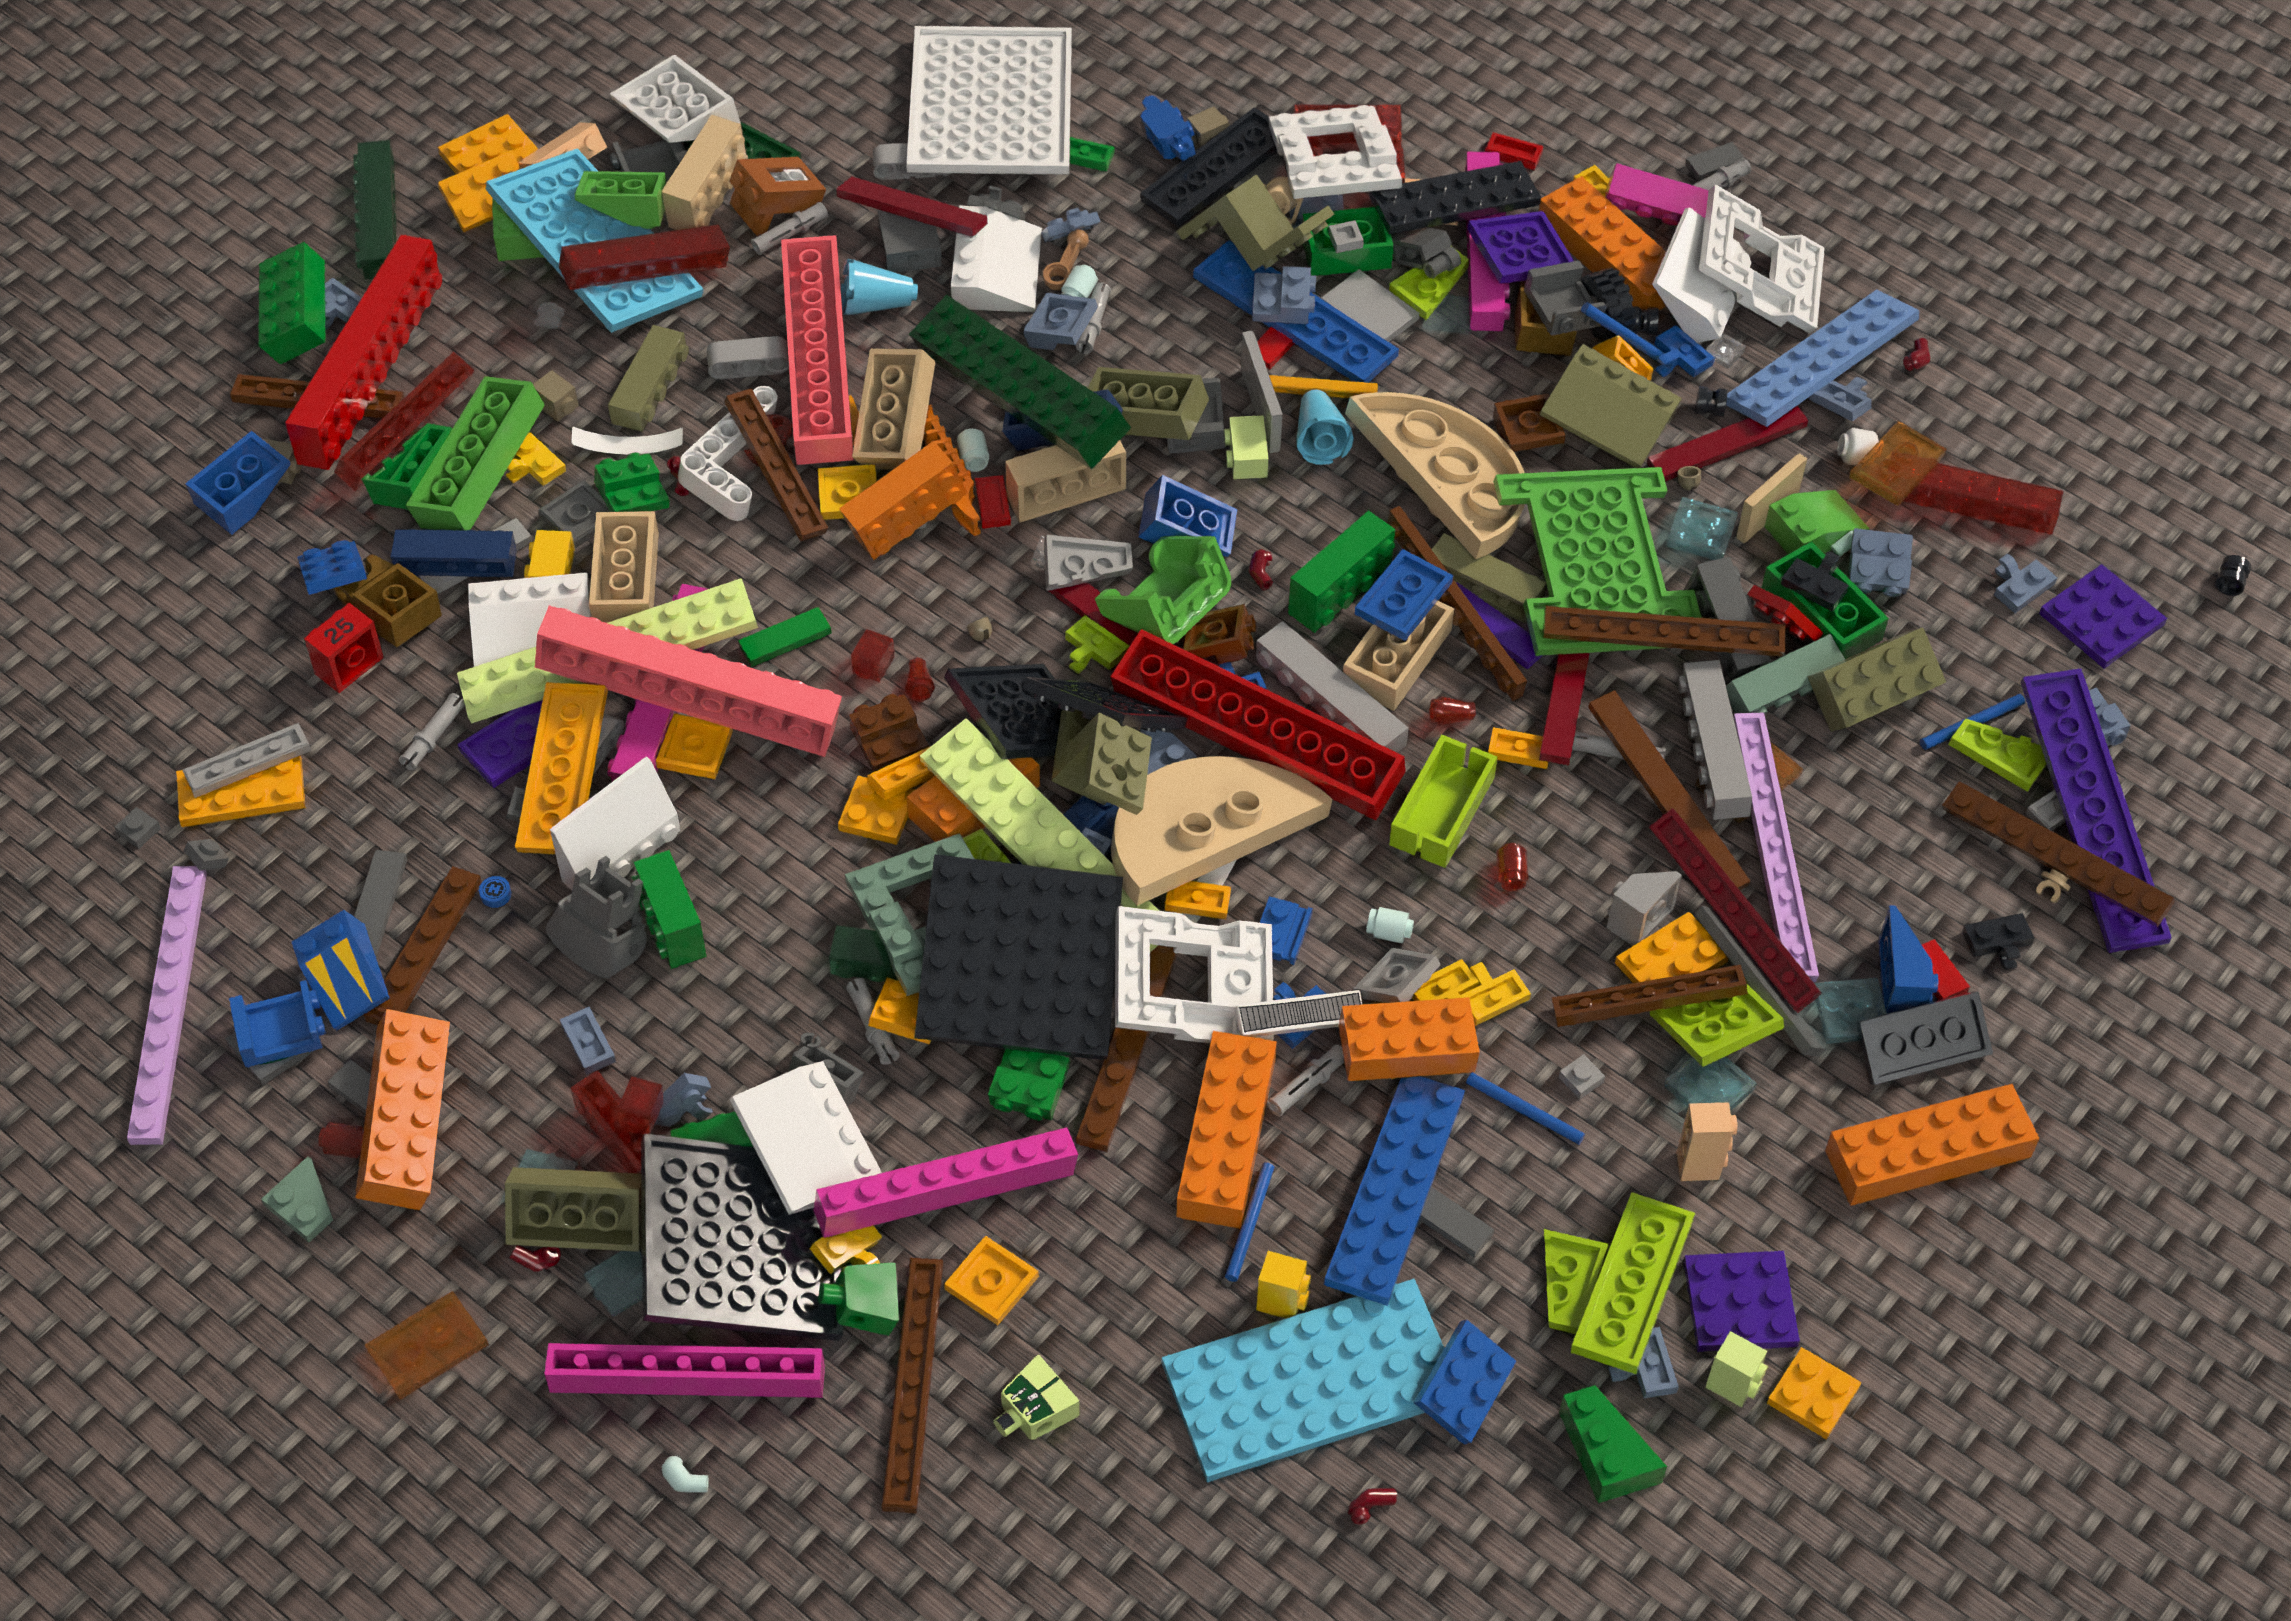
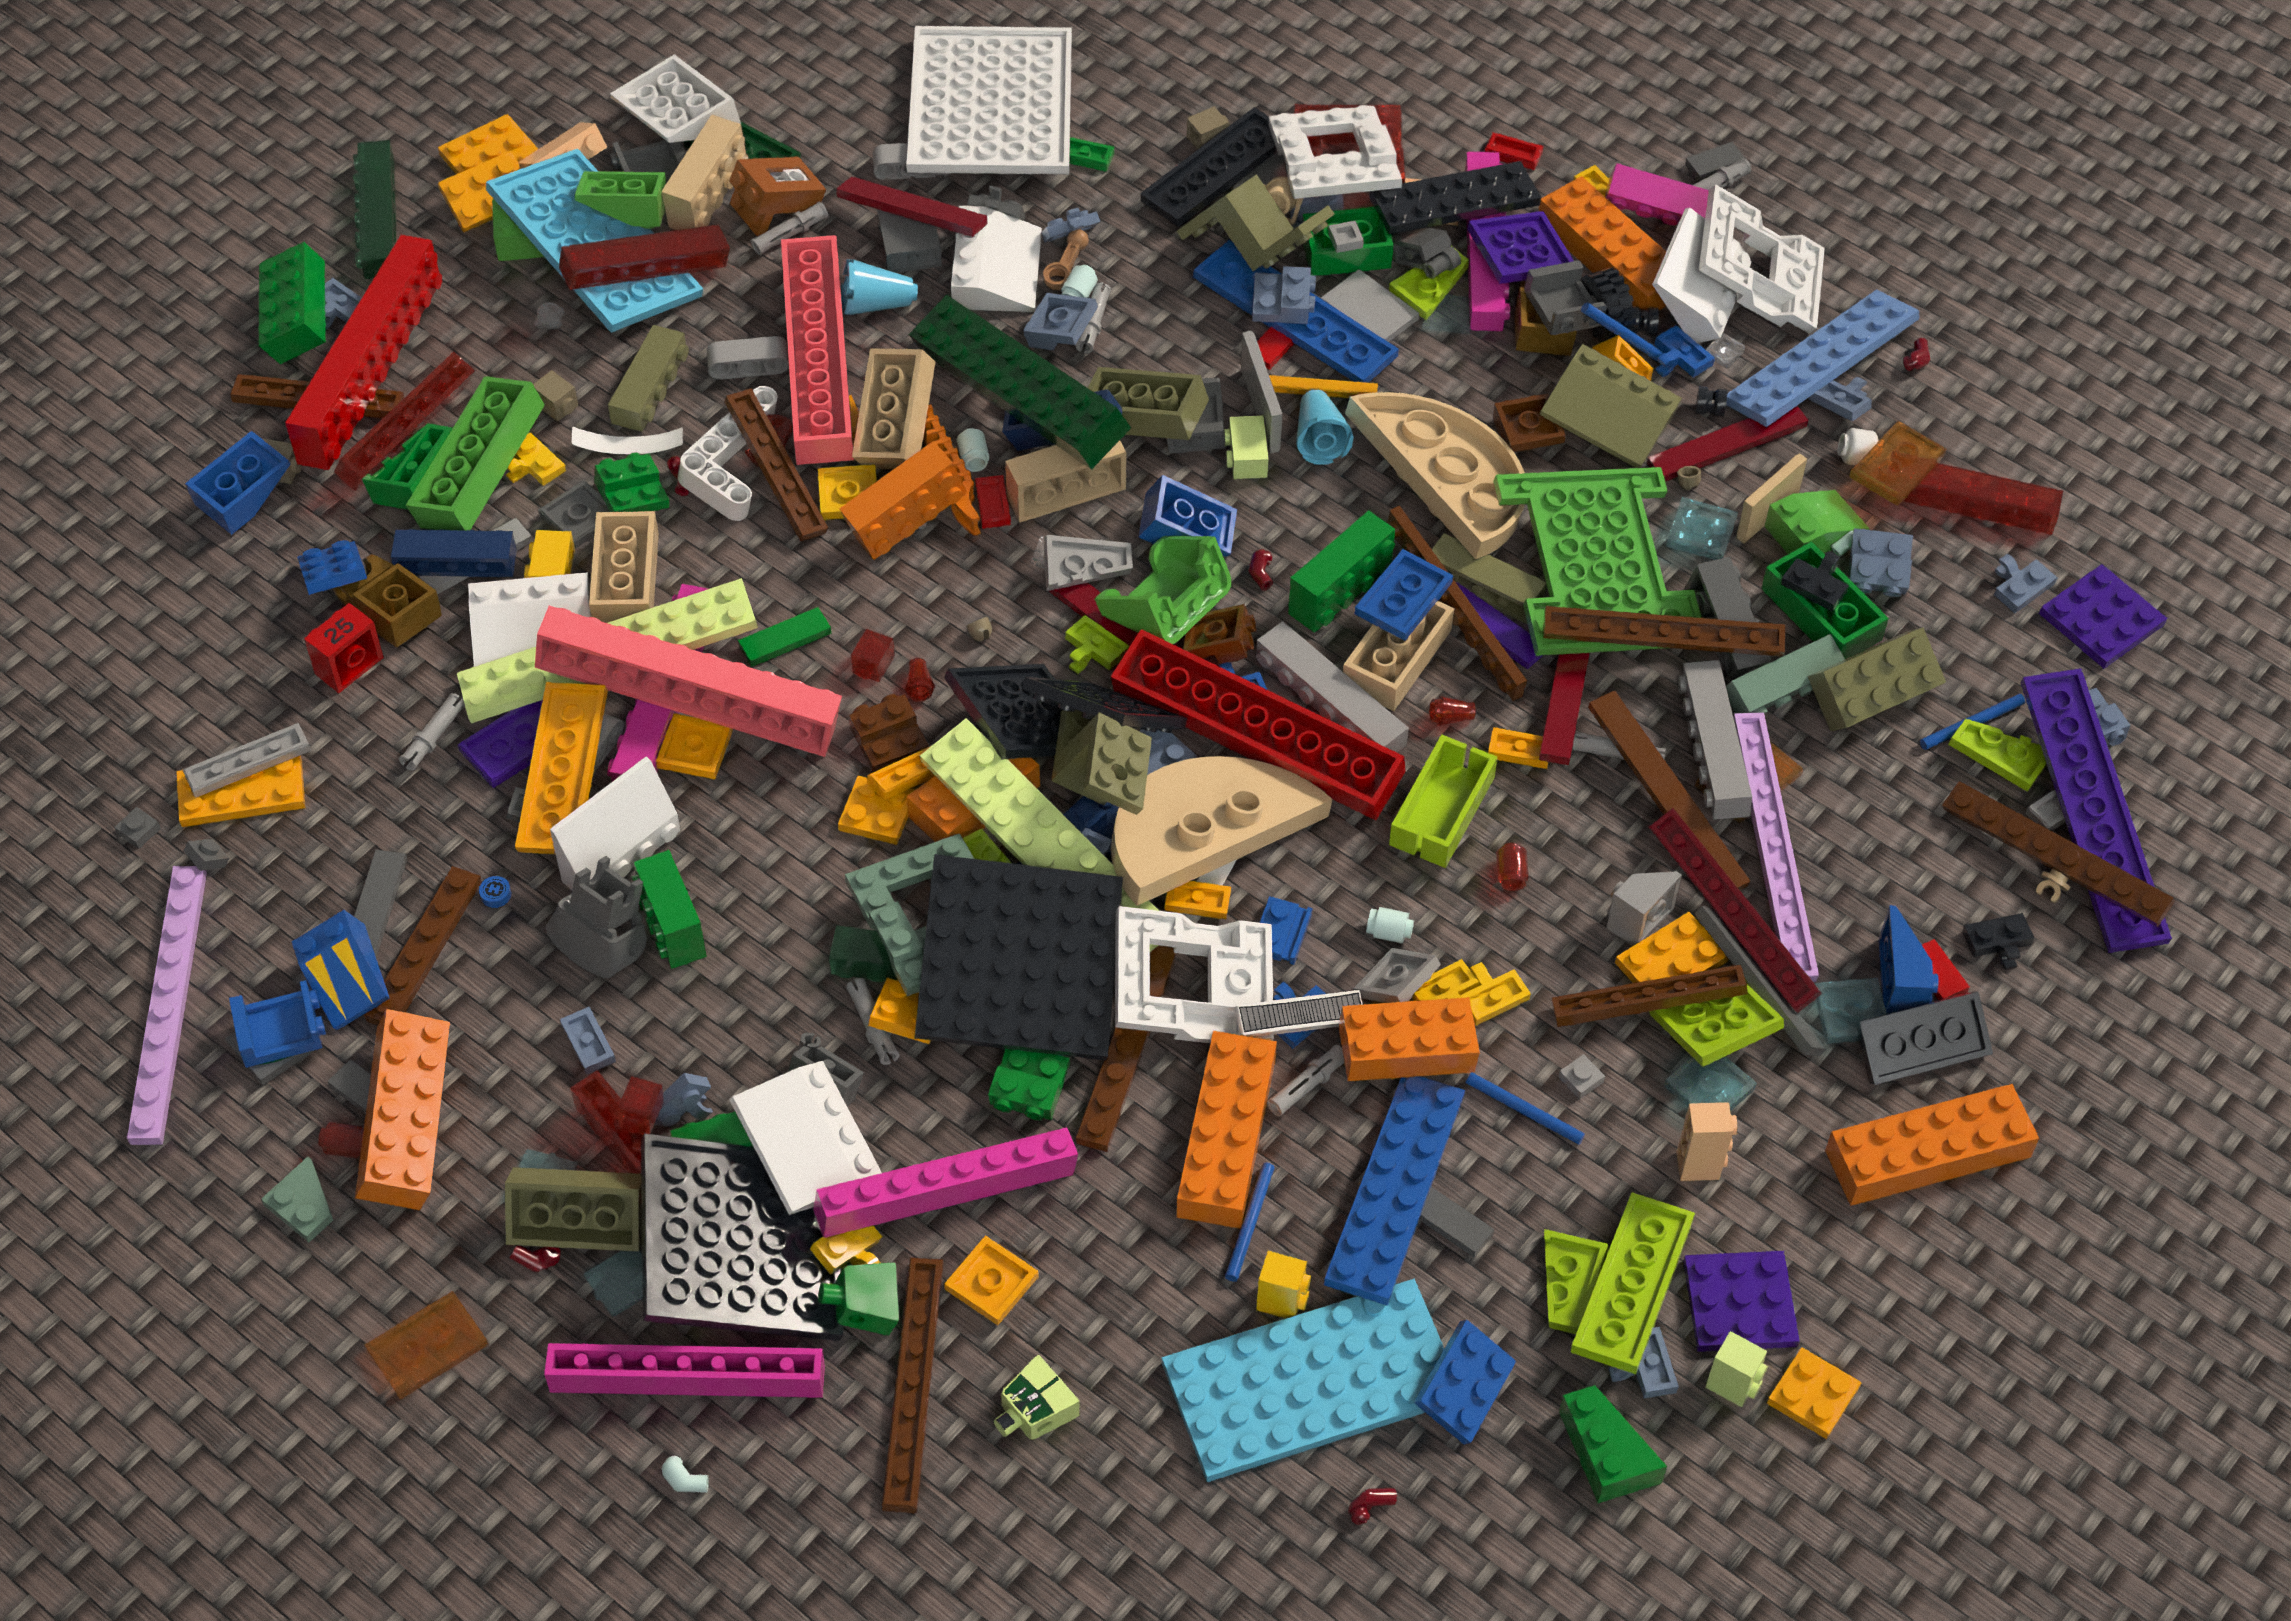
blue hinge [1140,95,1196,161] -> none
red plate [1747,585,1823,642] -> none
black wheel [2215,555,2252,596] -> none

